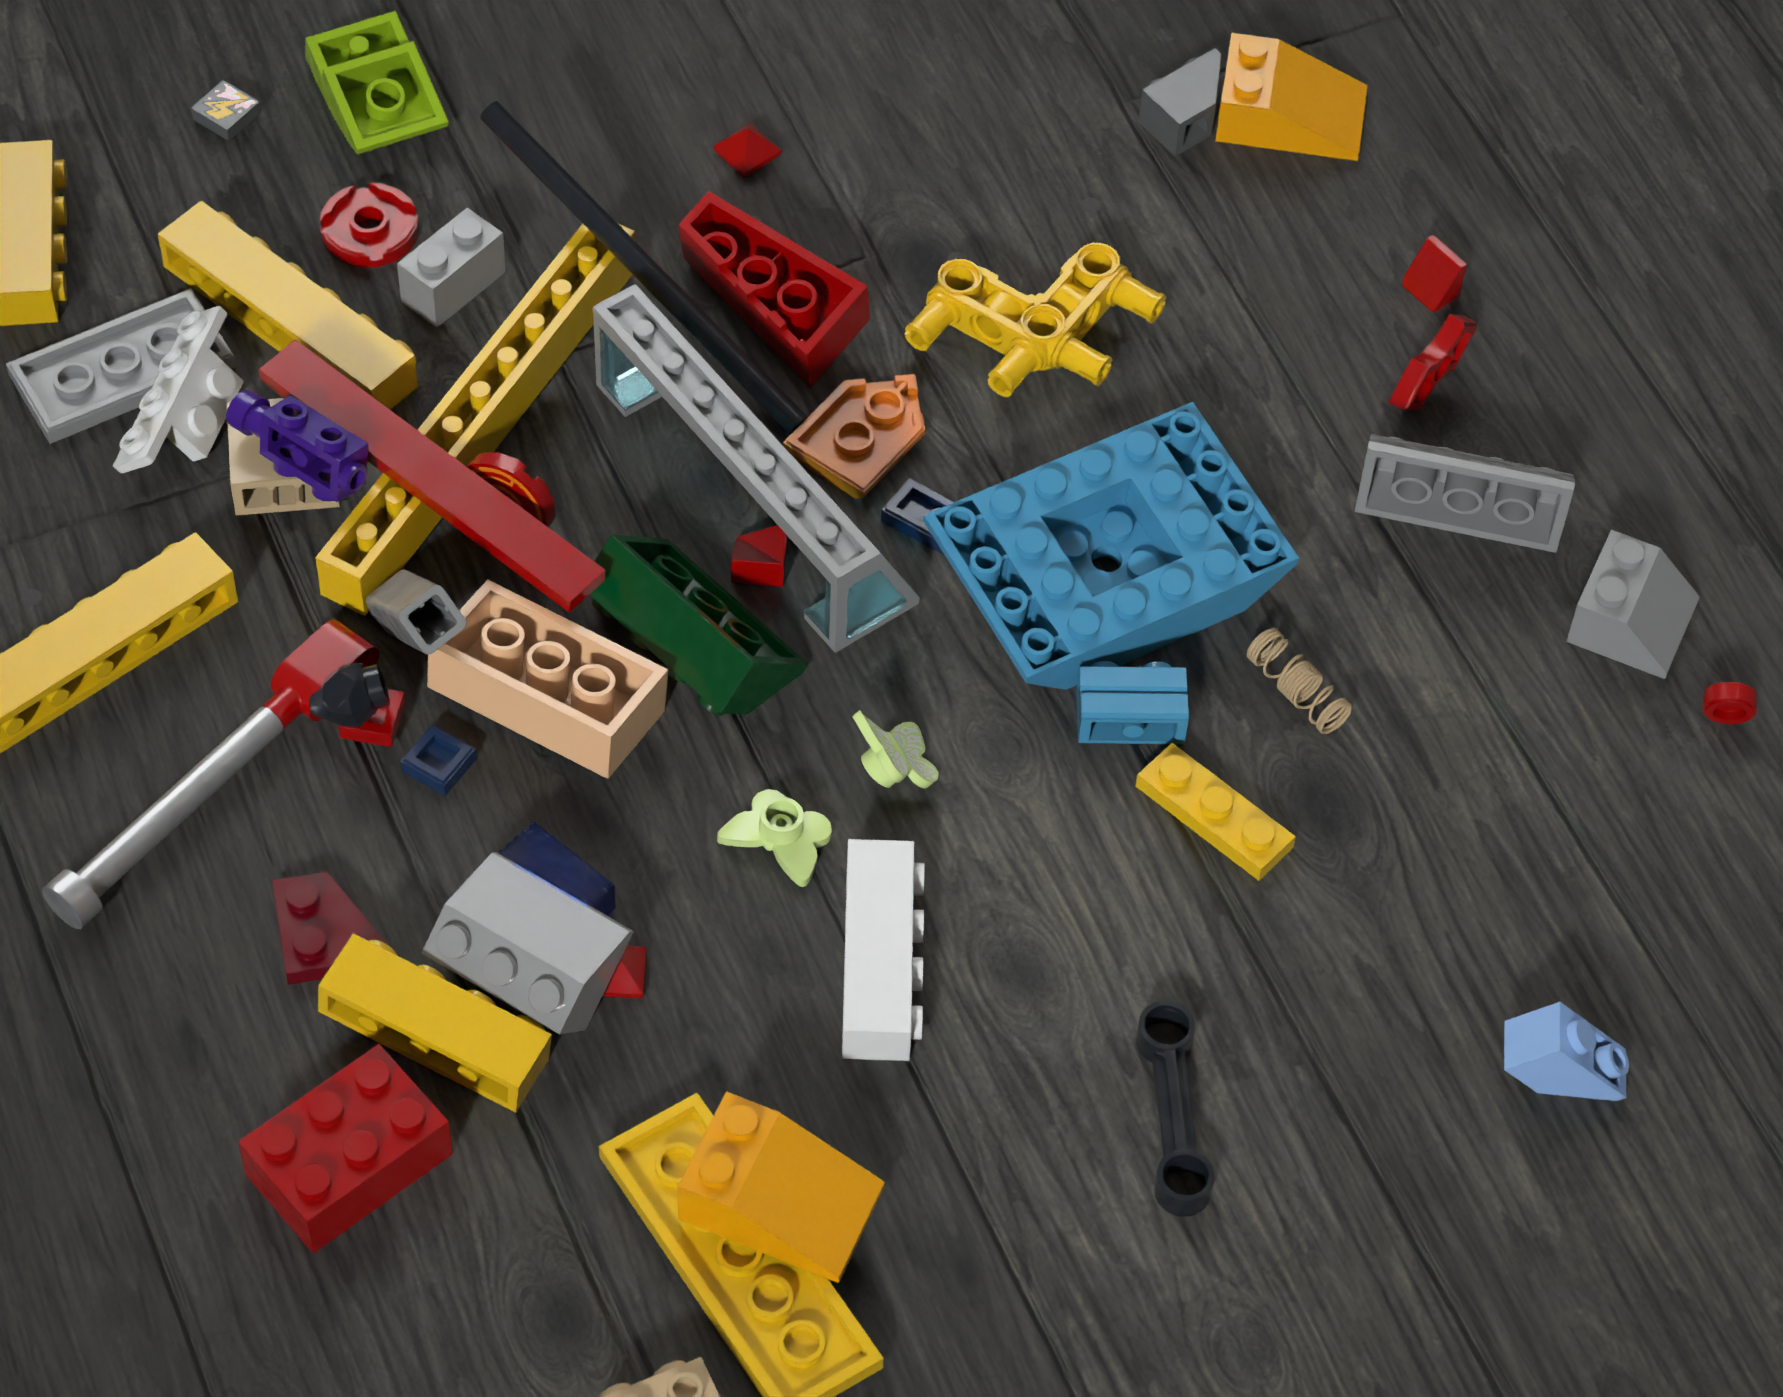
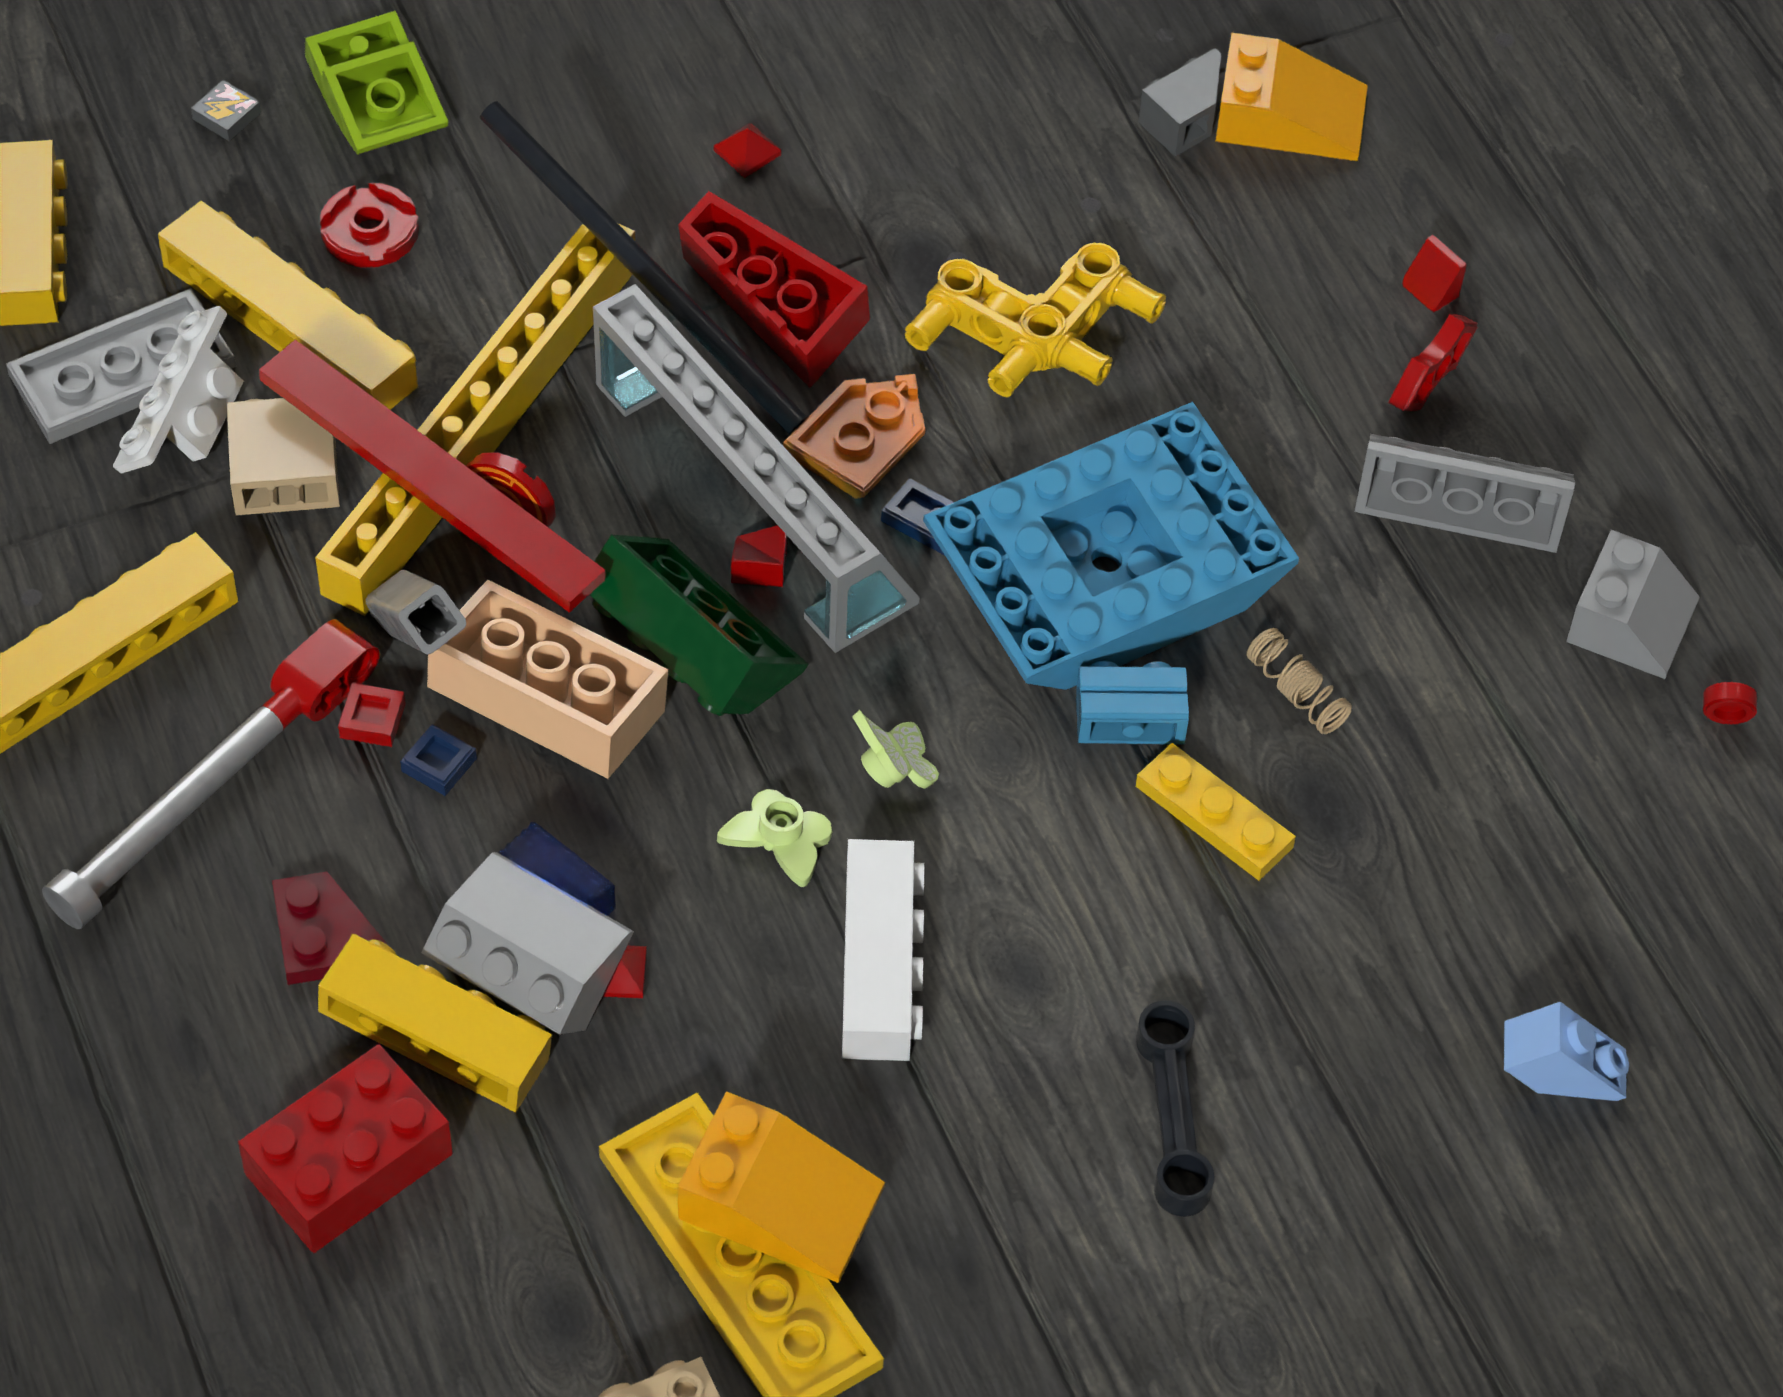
dark purple brick [226,389,368,502] -> none
black rock [309,663,390,727] -> none
light grey brick [397,208,506,328] -> none

